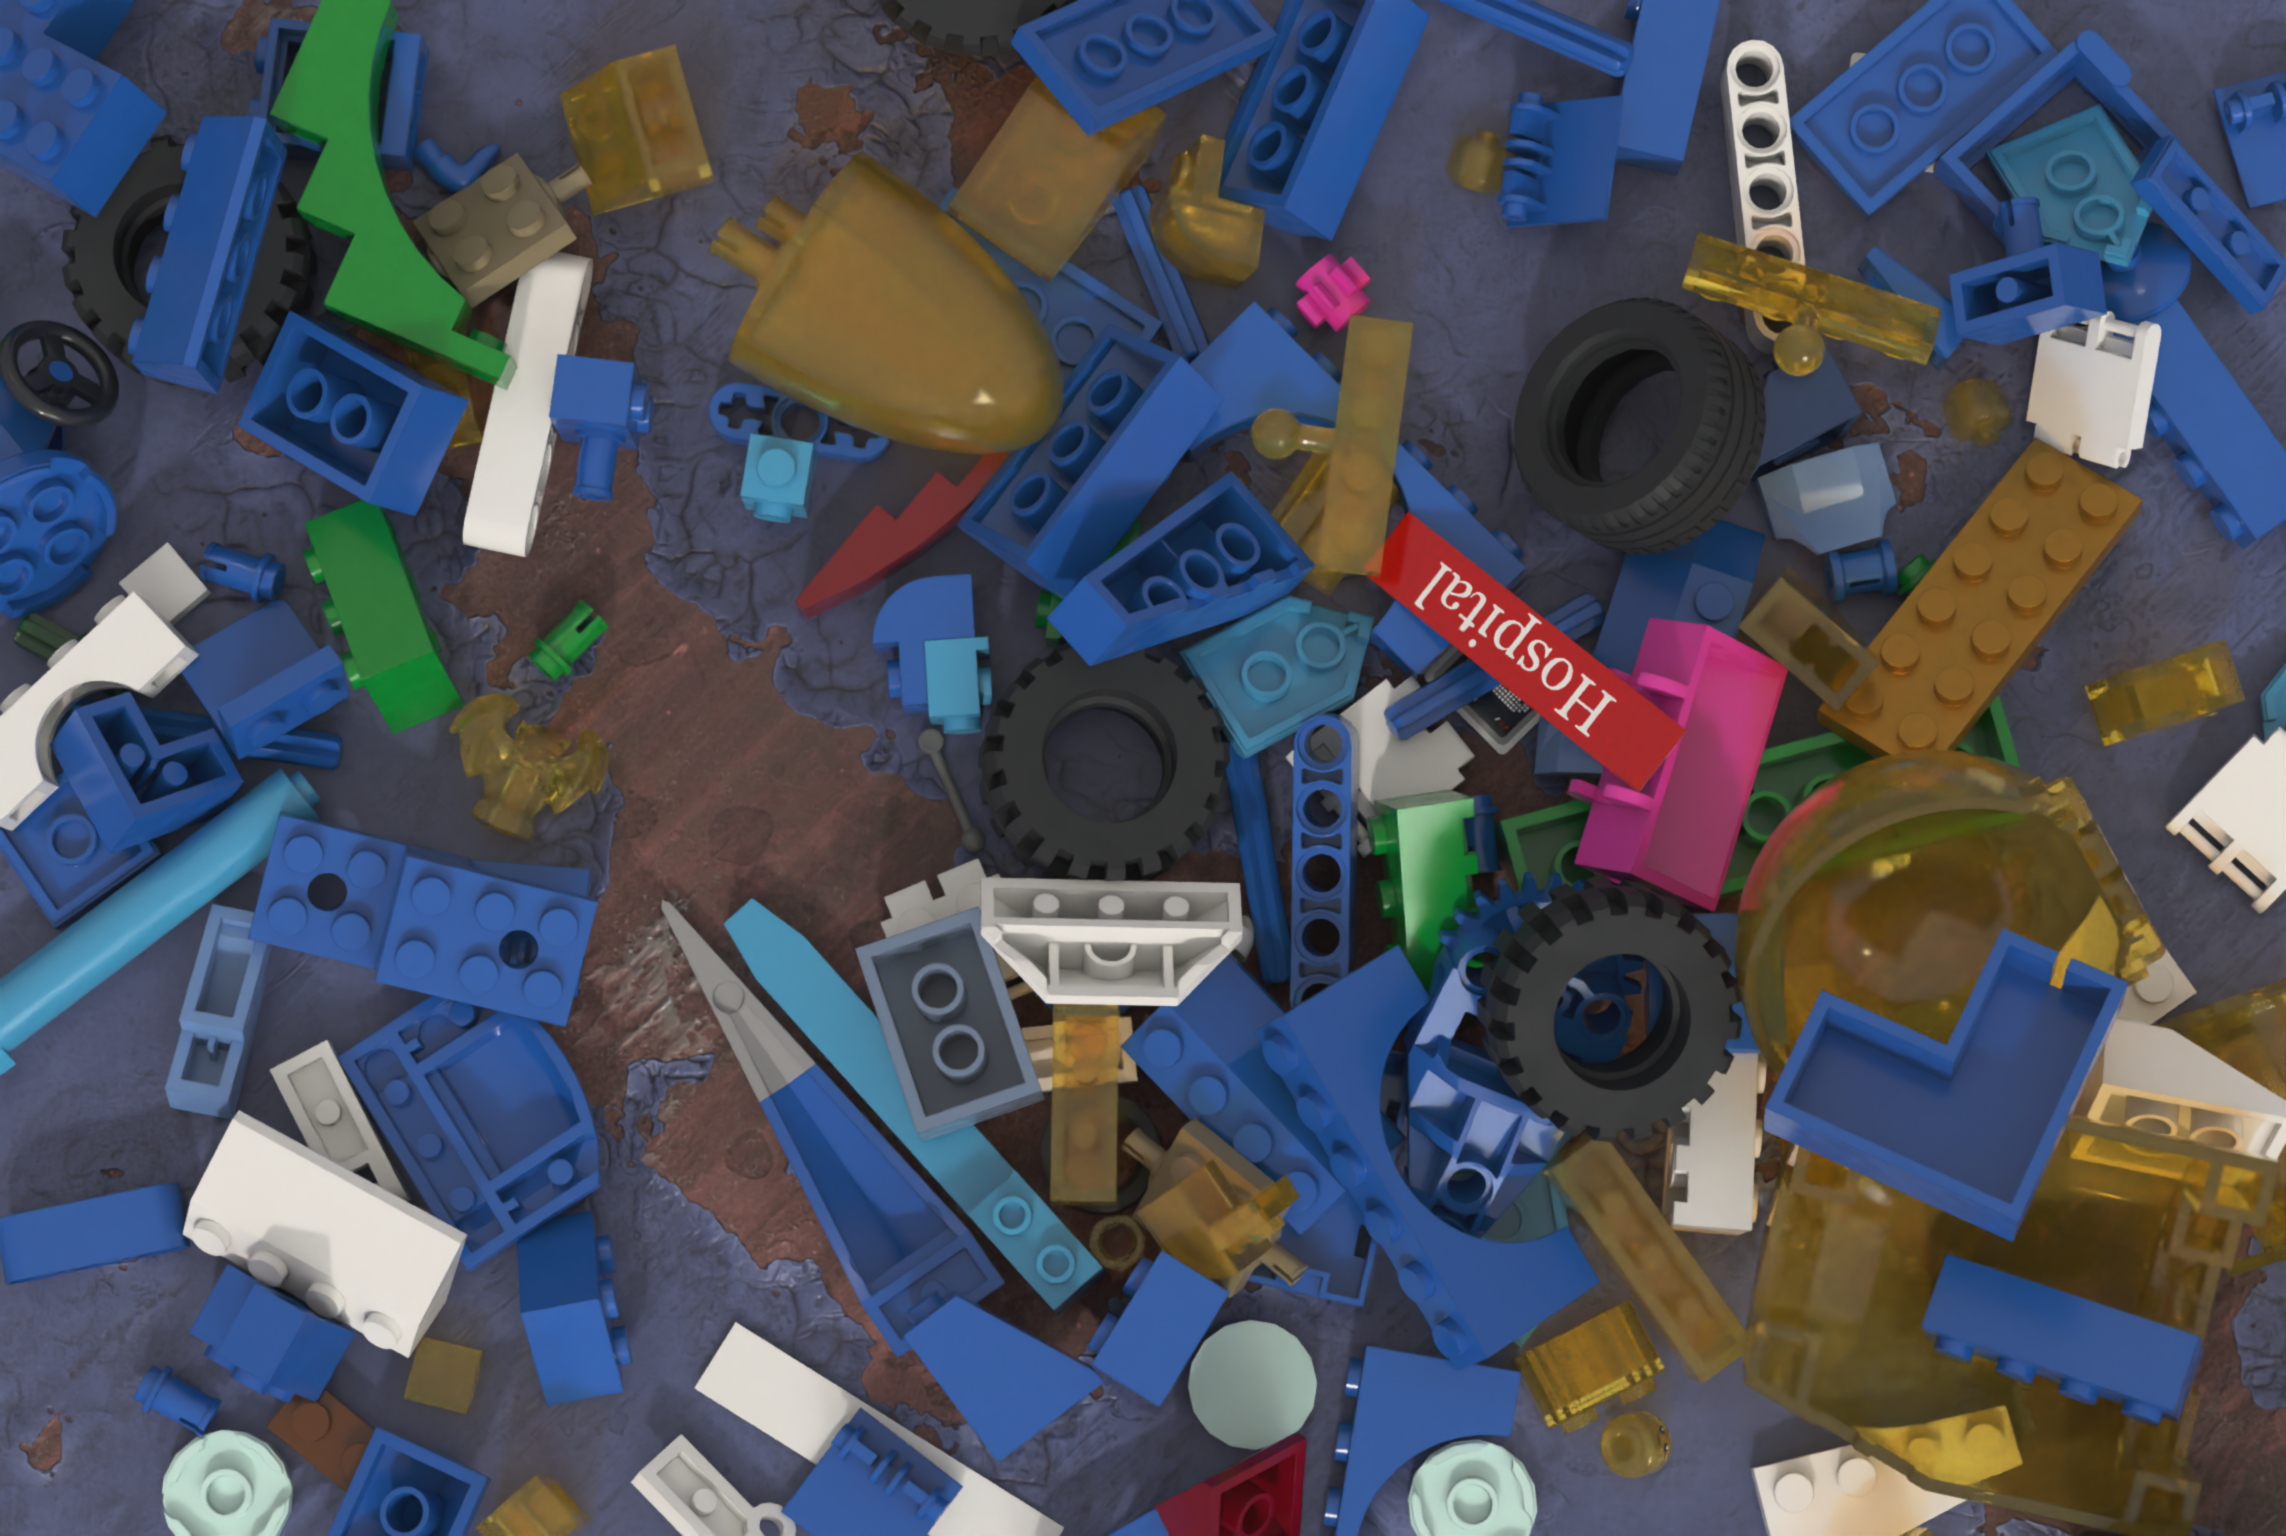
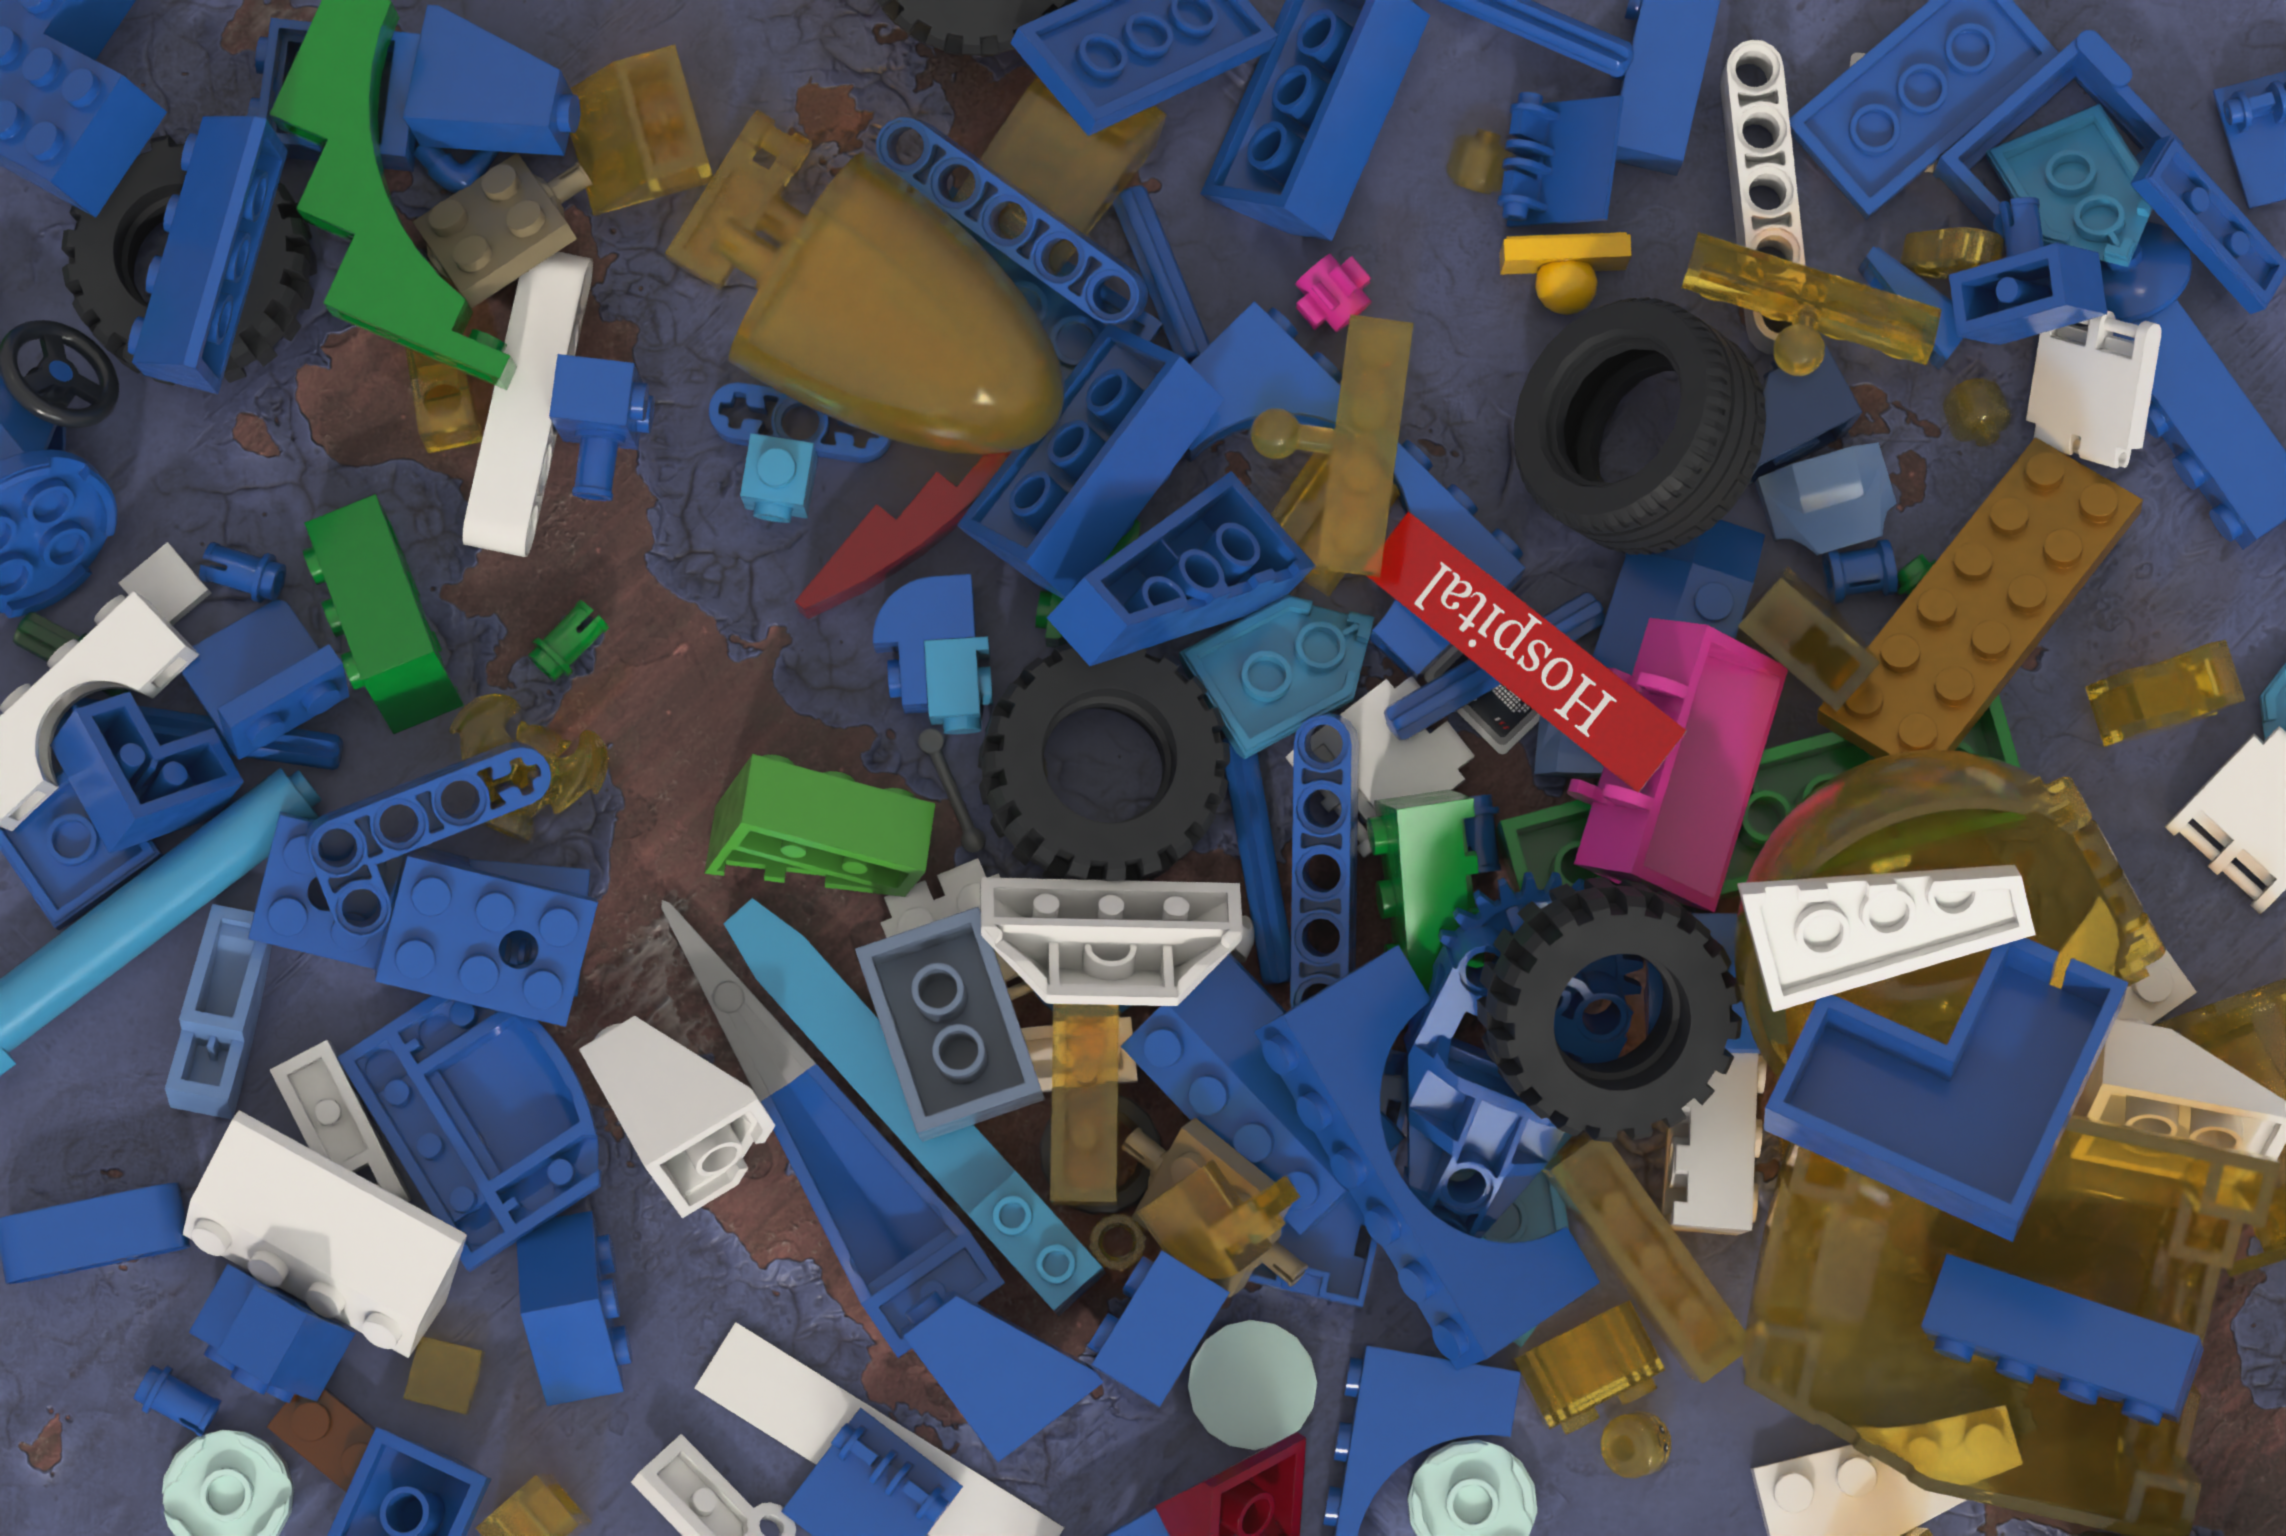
blue brick [237,310,469,516] -> none
clear yellow brick [1149,134,1265,289] -> none
none -> blue beam [305,741,551,938]
none -> blue slope [403,5,580,156]
none -> white slope [579,1016,776,1218]
none -> clear yellow plate [665,110,813,290]
none -> bright green wedge [704,754,935,897]
none -> blue beam [876,117,1148,324]
none -> yellow tile [1499,232,1632,315]
none -> white wing [1737,865,2035,1012]
none -> clear yellow beam [1900,227,2004,279]

